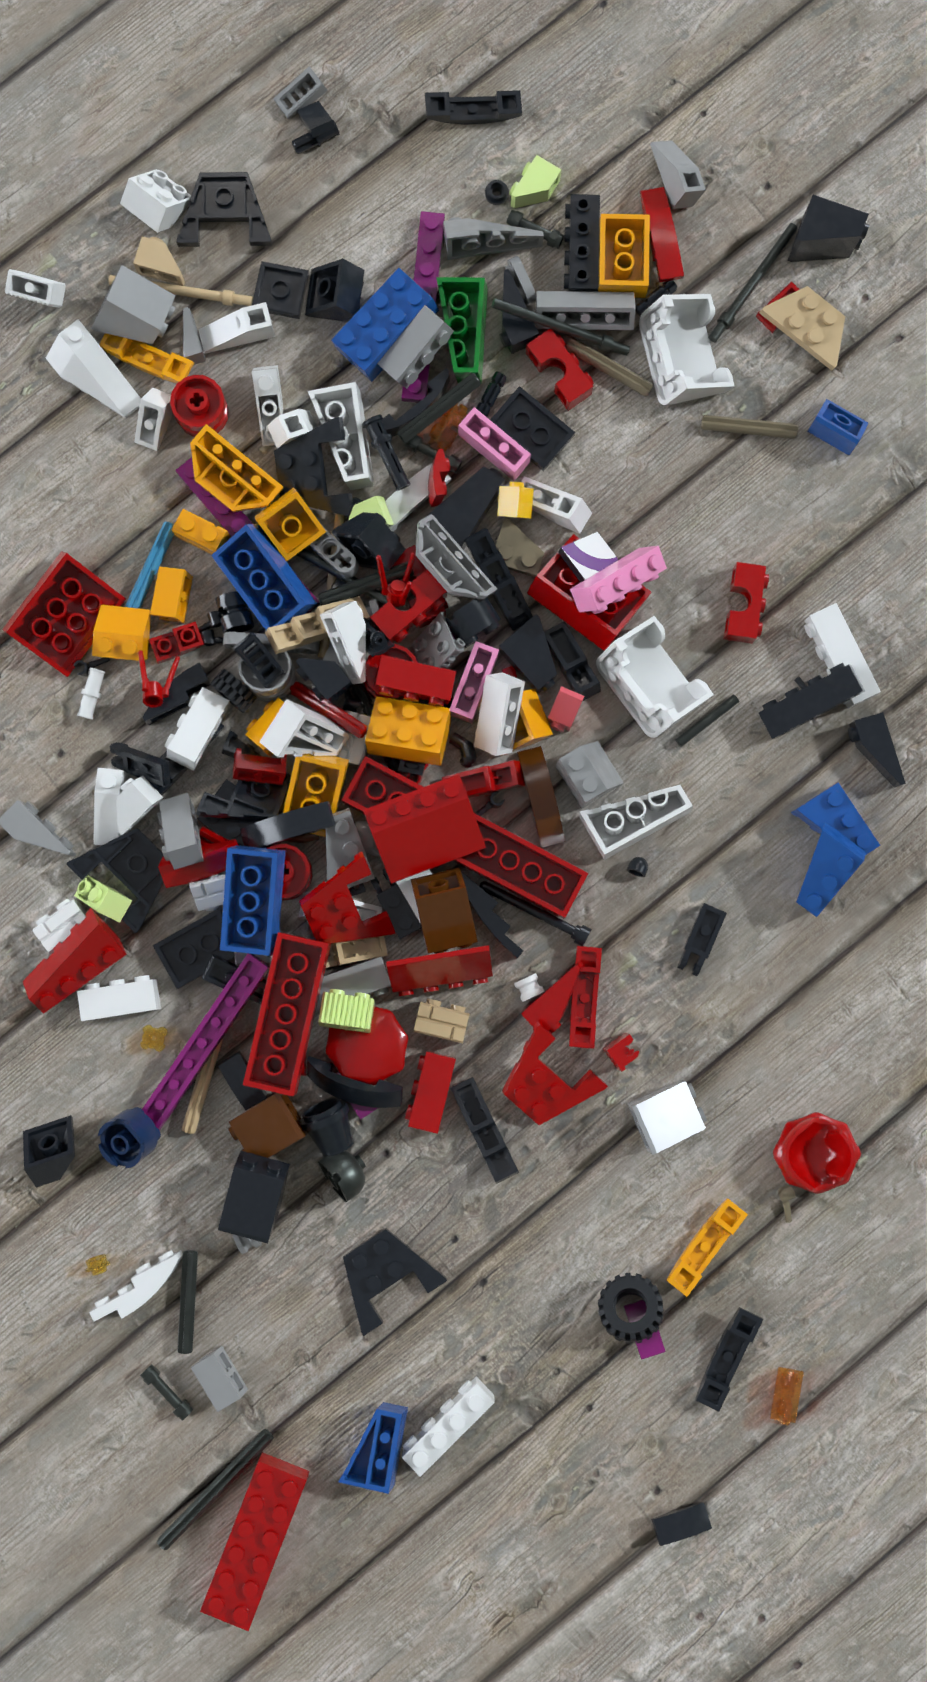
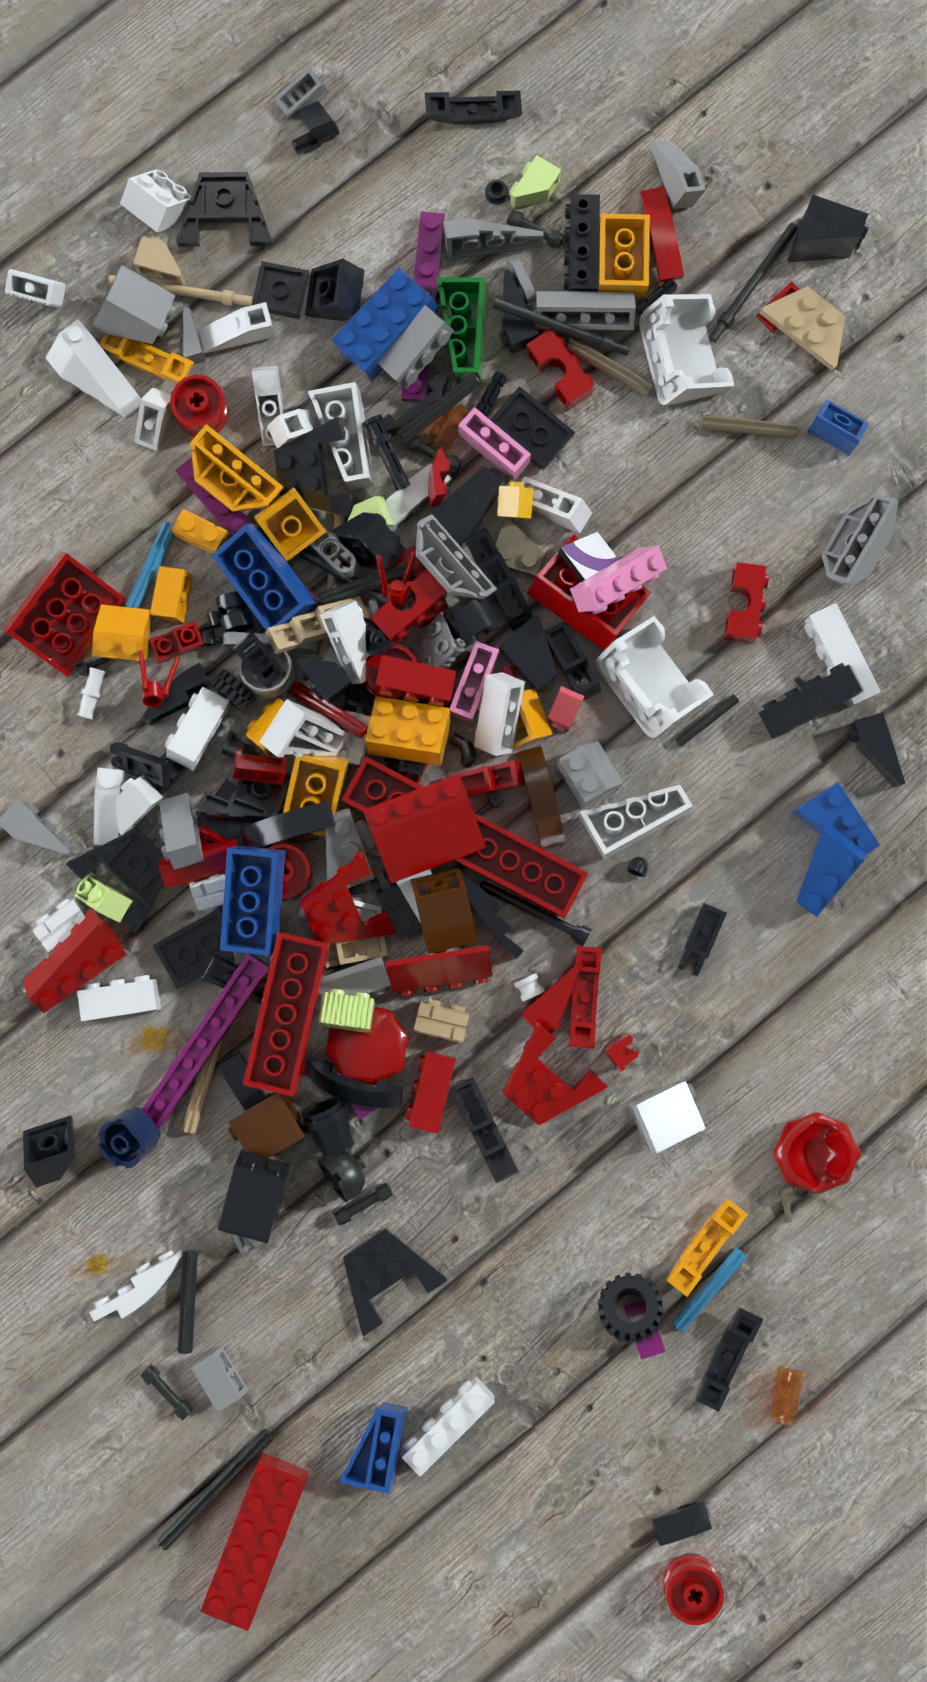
none -> pearl dark grey bar [333,1182,393,1226]
none -> red wheel [662,1553,724,1625]
none -> dark azure axle [672,1248,747,1332]
none -> light grey wedge [821,493,898,586]

